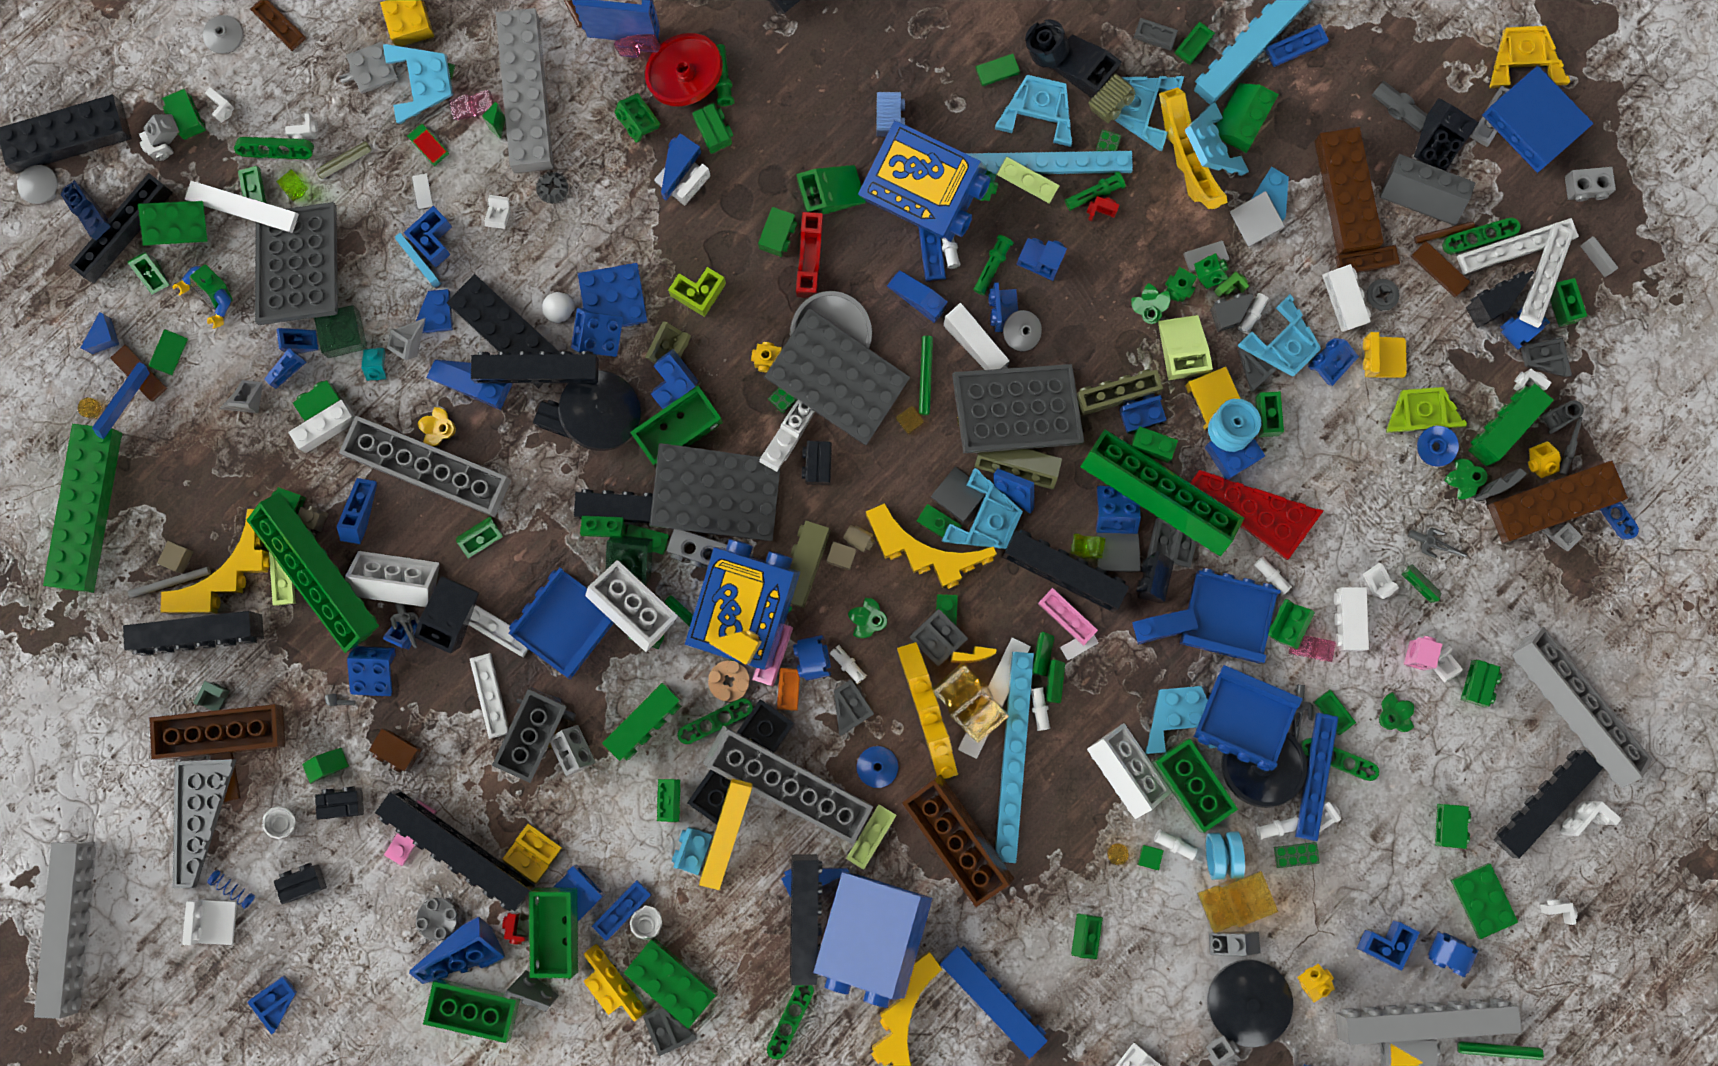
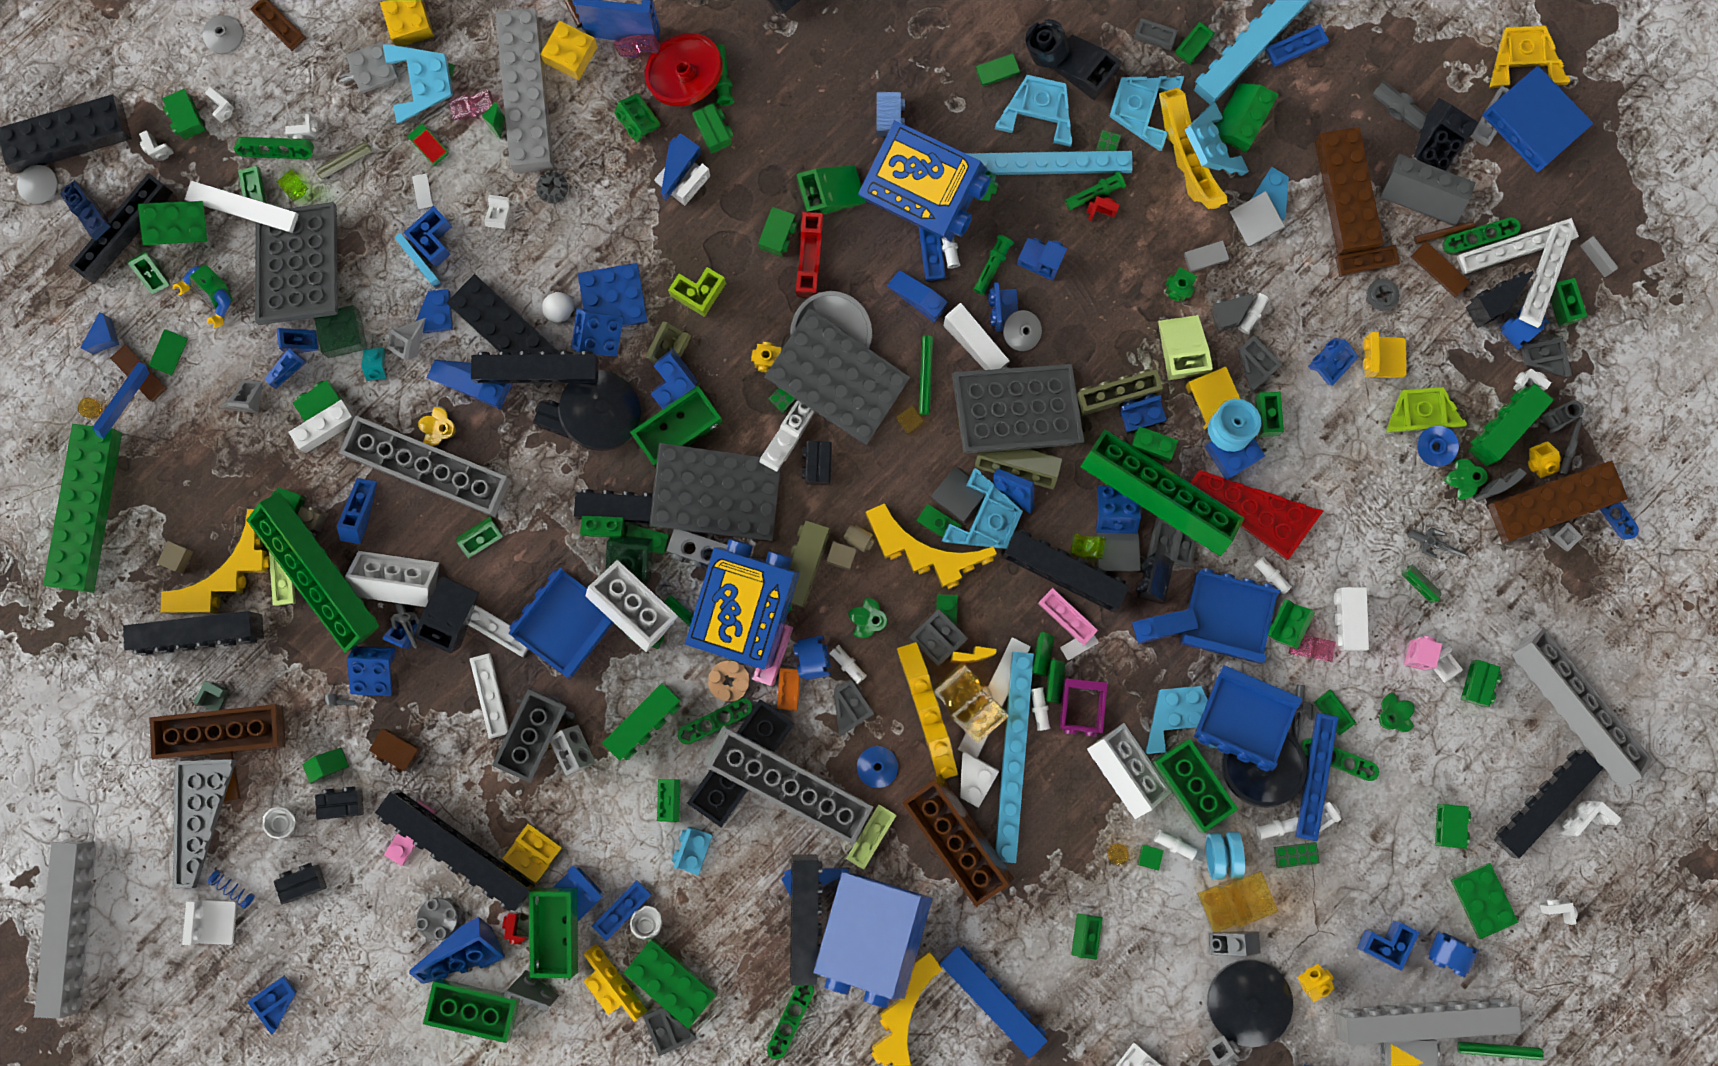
light grey bar [128,567,211,598] -> none
light grey brick [144,114,179,145] -> none
yellow tile [699,779,752,890] -> none
yellow slope [709,630,762,665] -> none
yellowish green plate [997,156,1059,204] -> none
olive brick [1088,74,1135,124] -> none
plate [1131,283,1171,324] -> none
green brick [1194,253,1229,289] -> none
bright green bracket [1214,272,1249,297] -> none
medium azure wing [1238,294,1321,377] -> none
white brick [1322,264,1371,332] -> none
white bracket [1363,563,1399,599] -> none
light grey brick [1565,167,1616,202] -> none
none -> yellow brick [540,20,598,80]
none -> white wing [960,751,999,808]
none -> magenta window [1059,678,1107,737]

